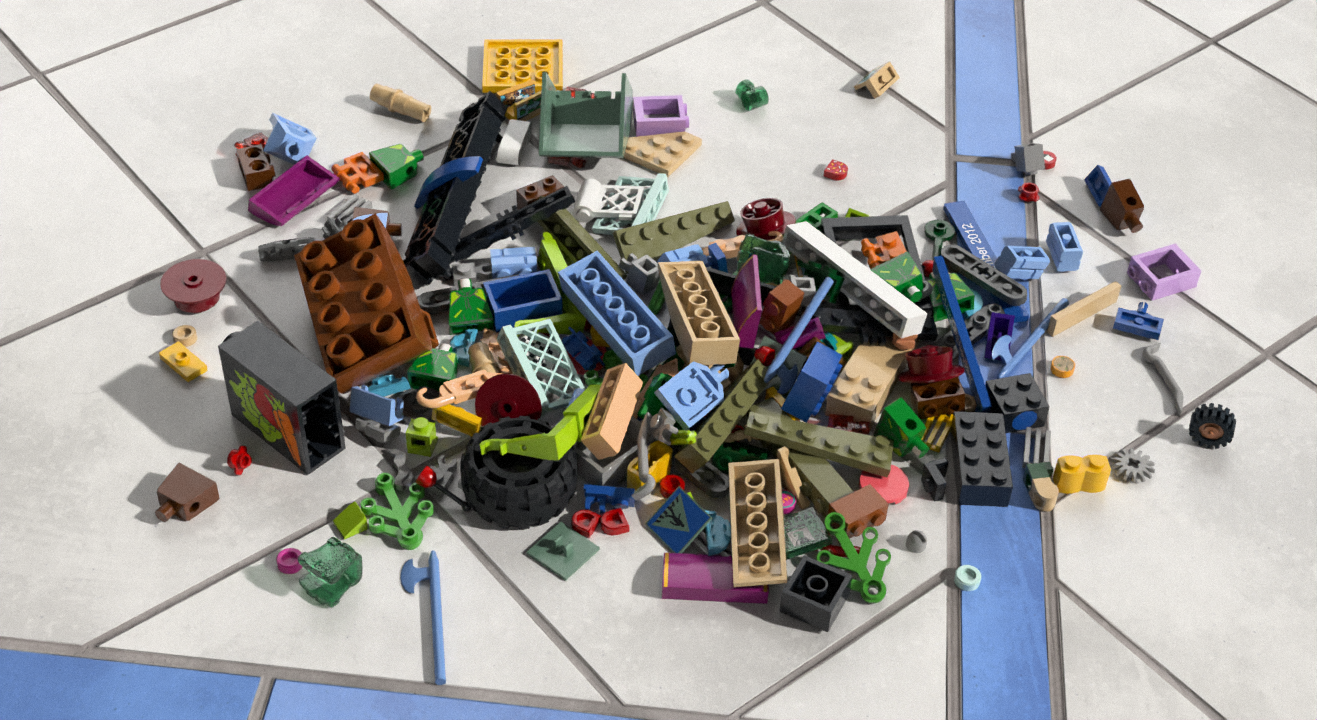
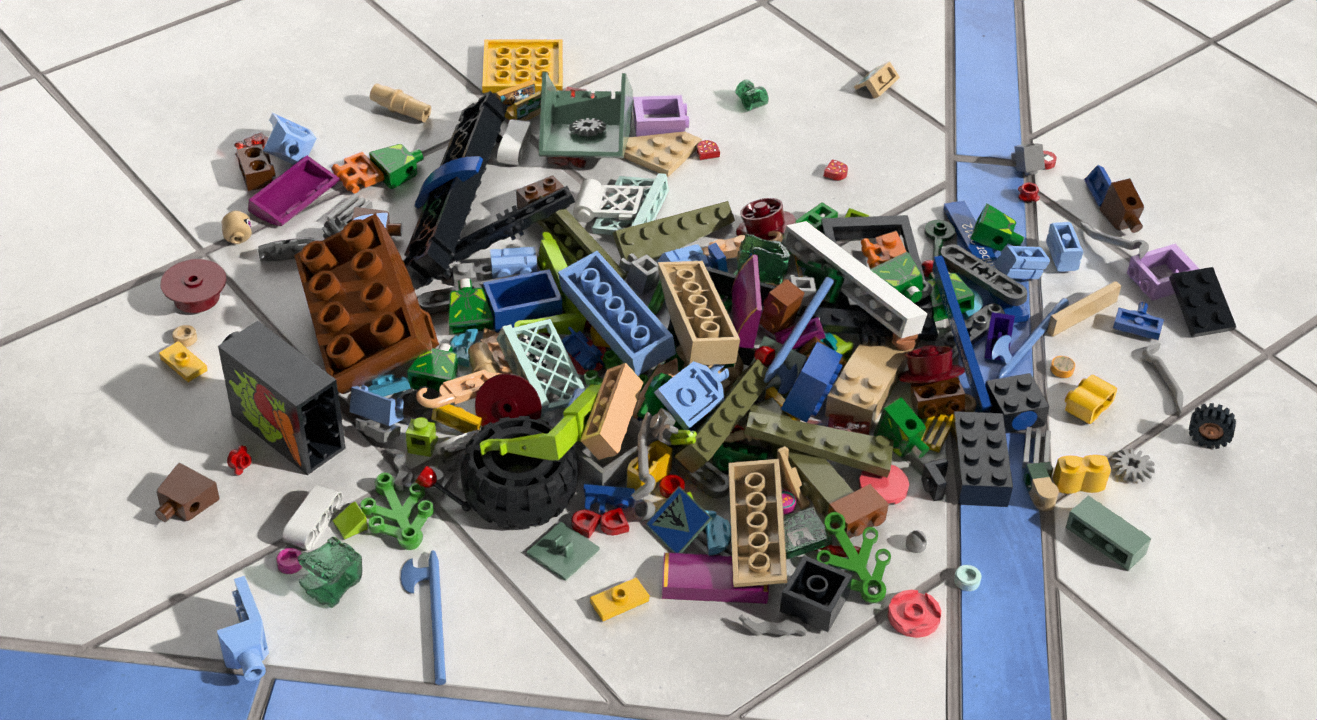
none -> light blue plate [217,576,269,681]
none -> tan head [221,211,252,244]
none -> white beam [283,484,343,550]
none -> white tile [434,430,481,455]
none -> light grey gear [569,118,606,137]
none -> yellow plate [590,577,649,621]
none -> light grey hinge [633,499,656,520]
none -> tile [697,140,720,160]
none -> light grey hair [738,615,807,636]
none -> coral tile [888,590,941,638]
none -> green torso [970,203,1024,251]
none -> yellow brick [1065,375,1118,424]
none -> sand green brick [1065,495,1152,571]
none -> light grey piece [1080,221,1149,260]
none -> black plate [1169,267,1237,338]

